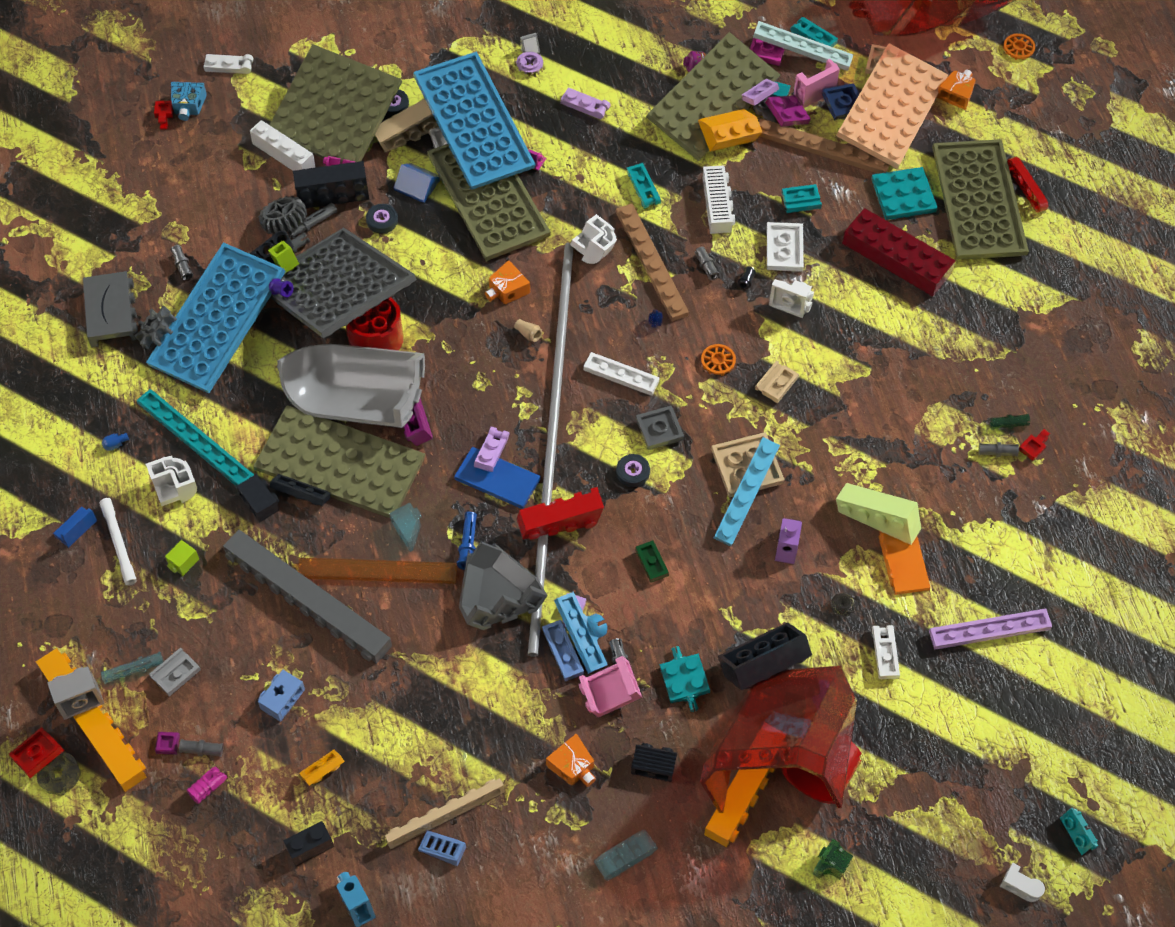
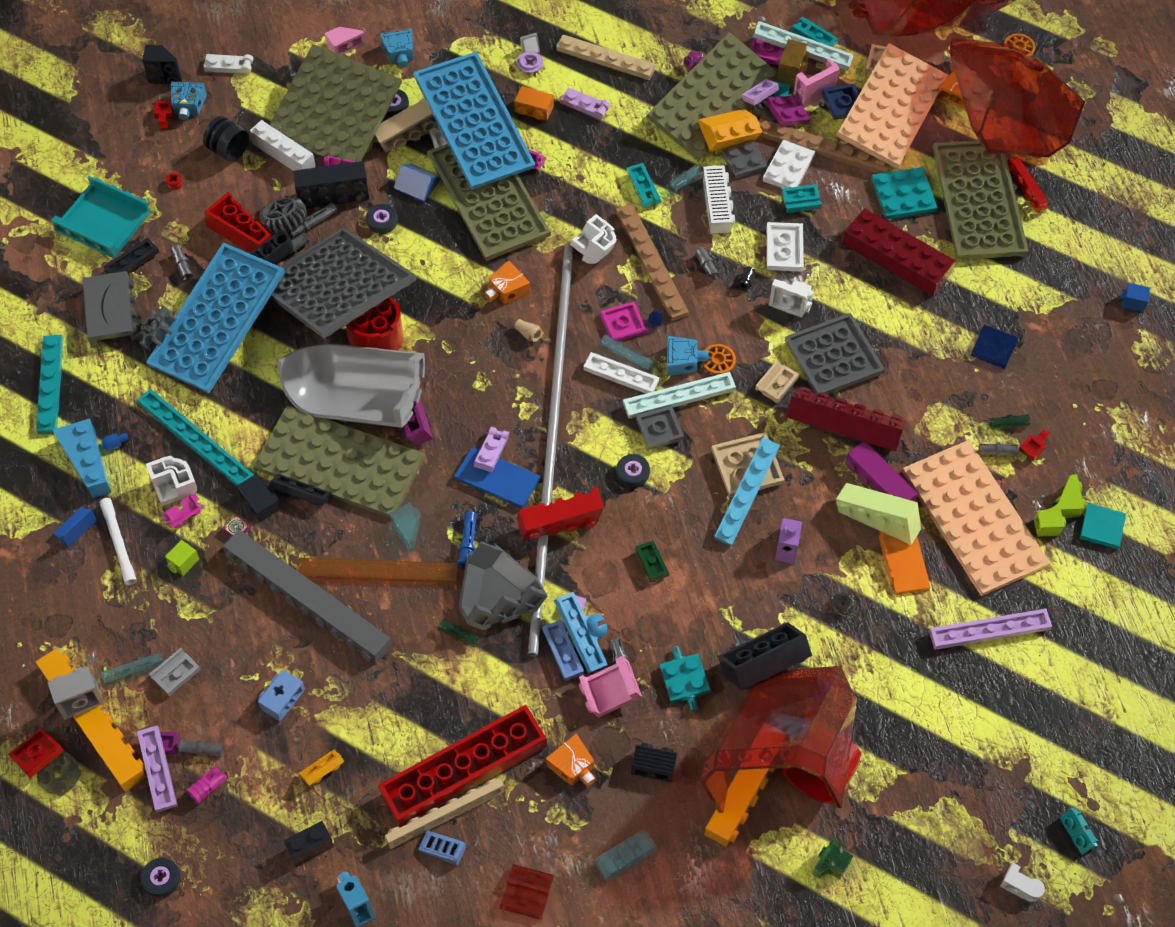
lime brick [268,241,299,273] -> none
dark purple bush [269,278,294,297] -> none
white plate [872,625,900,679] -> none
none -> teal plate [36,335,63,435]
none -> teal panel [51,176,151,258]
none -> dark azure wedge [52,419,112,498]
none -> black plate [103,238,160,274]
none -> lavender plate [137,726,178,812]
none -> black bush [141,858,181,897]
none -> black slope [142,45,183,84]
none -> dark pink hinge [162,494,205,528]
none -> red bush [165,173,183,190]
none -> black wheel [203,116,250,162]
none -> red wedge [204,192,271,253]
none -> tile [222,514,251,537]
none -> bright pink slope [325,27,365,55]
none -> red brick [378,704,547,828]
none -> dark azure torso [380,28,414,68]
none -> clear green pin [438,619,479,647]
none -> clear red slope [500,864,554,920]
none -> orange brick [514,86,554,121]
none -> tan plate [556,35,656,80]
none -> dark pink tile [600,302,647,344]
none -> clear light blue pin [600,335,653,371]
none -> light aqua plate [623,372,736,419]
none -> dark azure torso [667,336,709,376]
none -> clear light blue axle [670,165,702,190]
none -> dark grey plate [721,140,767,179]
none -> white plate [763,140,815,188]
none -> pearl gold brick [777,39,809,91]
none -> dark grey plate [784,313,885,394]
none -> dark red brick [786,387,906,451]
none -> magenta brick [845,441,918,502]
none -> light nougat plate [902,440,1050,597]
none -> clear red windscreen [949,37,1085,159]
none -> clear blue tile [970,325,1018,369]
none -> lime arch [1034,475,1086,537]
none -> teal tile [1080,503,1126,549]
none -> blue brick [1120,283,1150,312]

